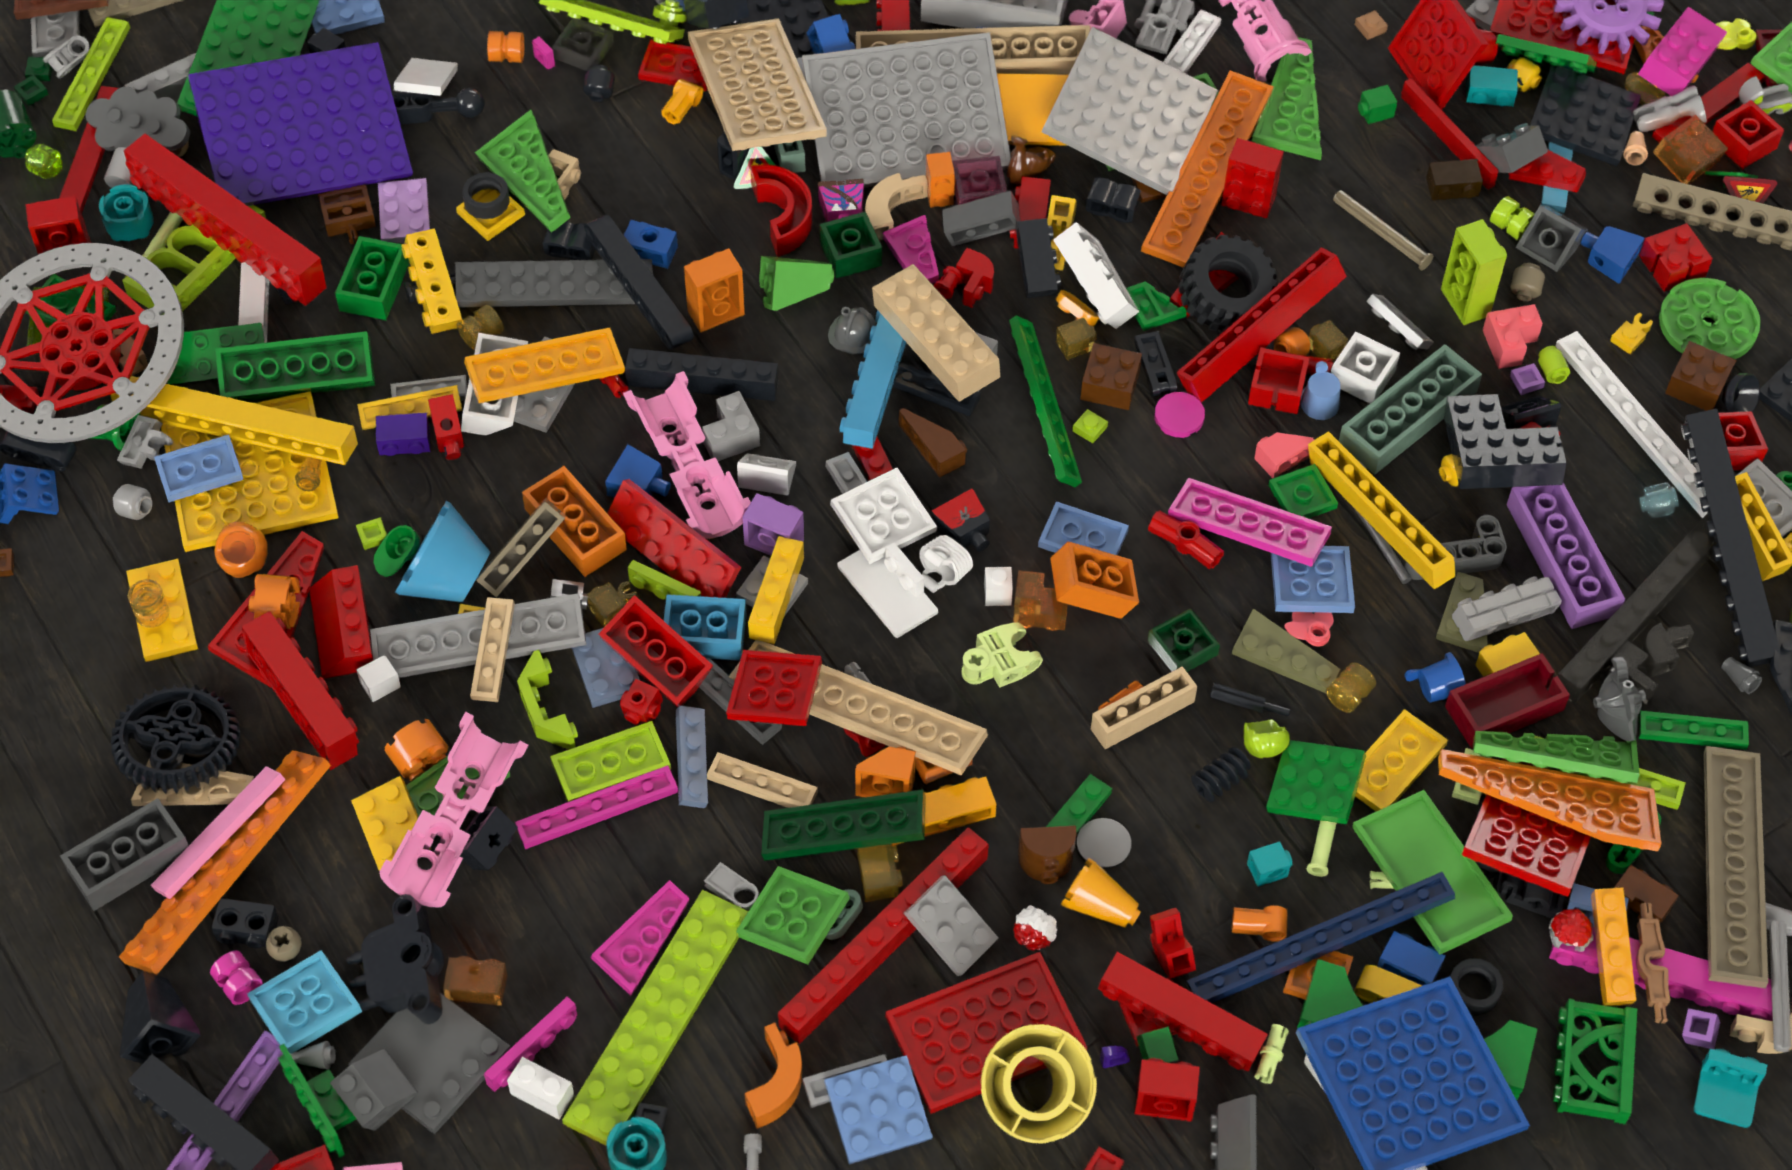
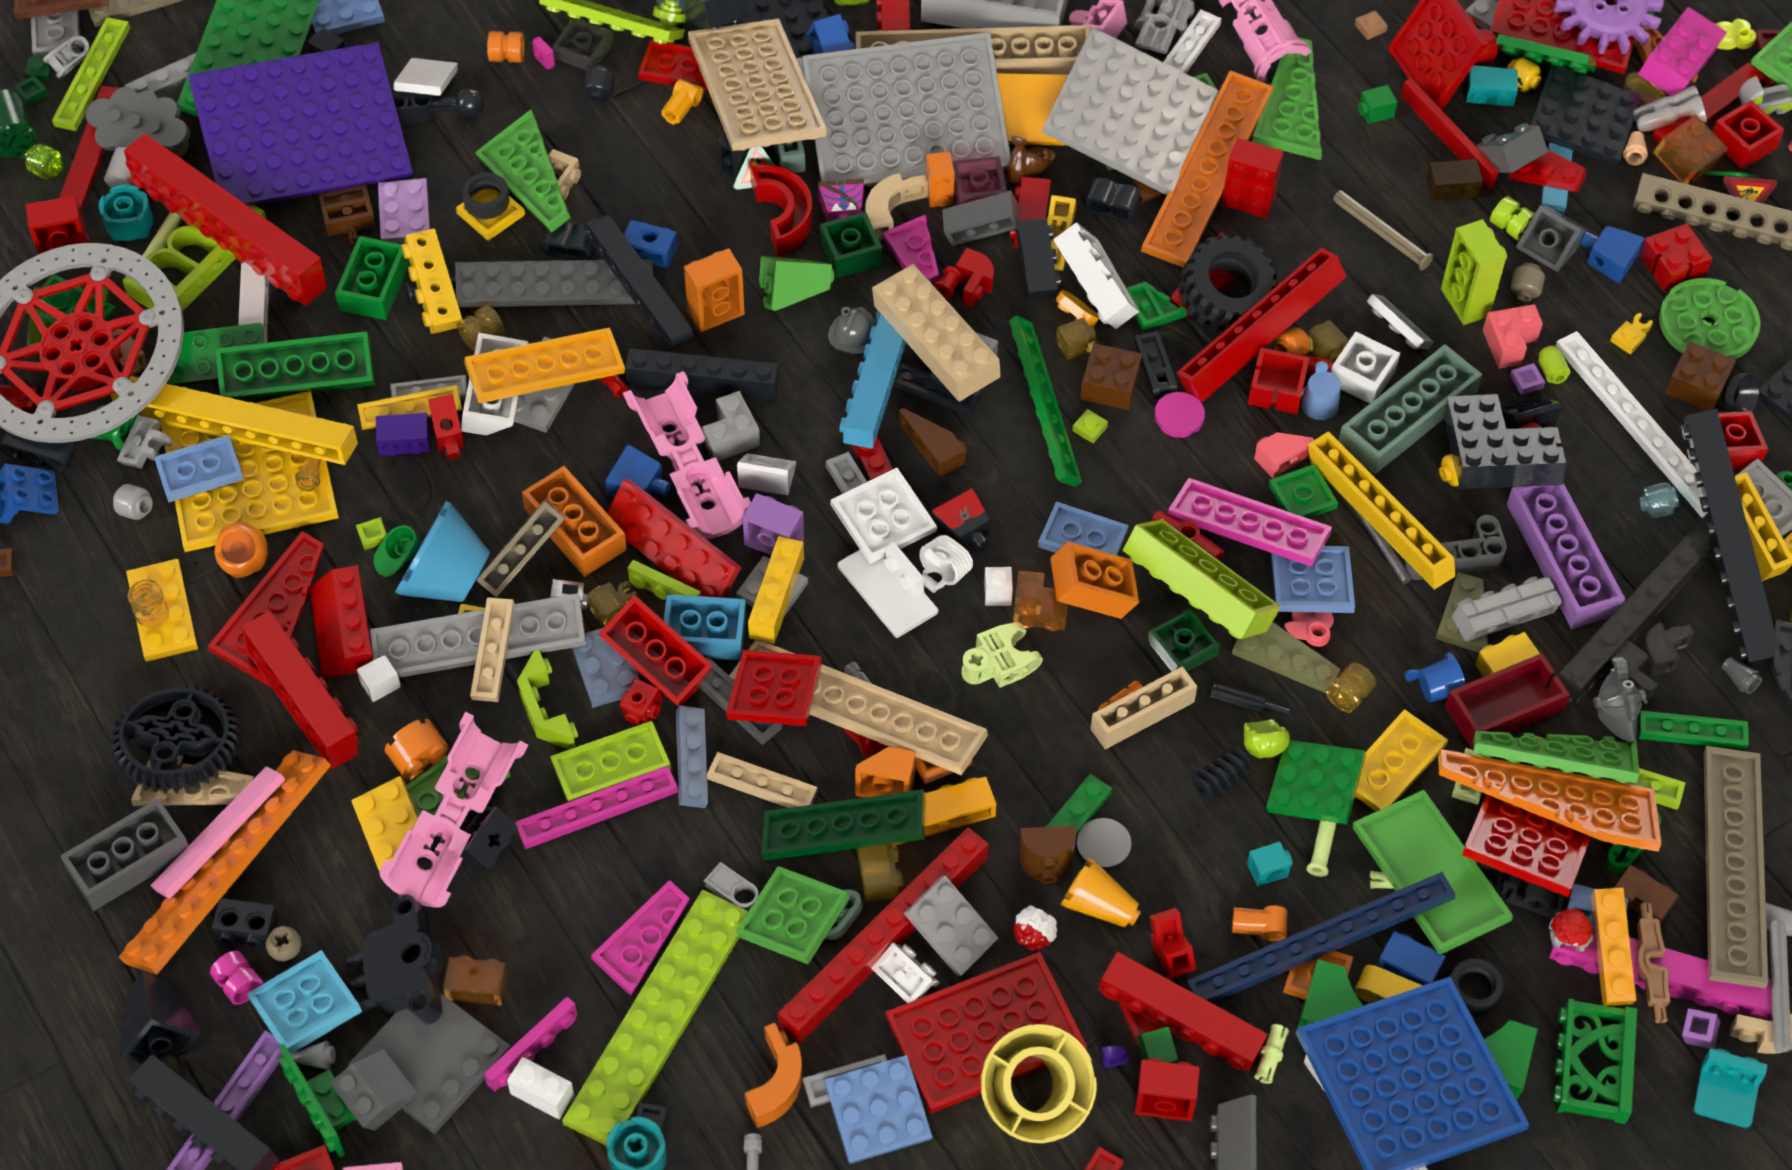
orange brick [249,574,300,629] -> none
none -> white bracket [871,943,940,1003]
none -> lime brick [1123,519,1281,639]

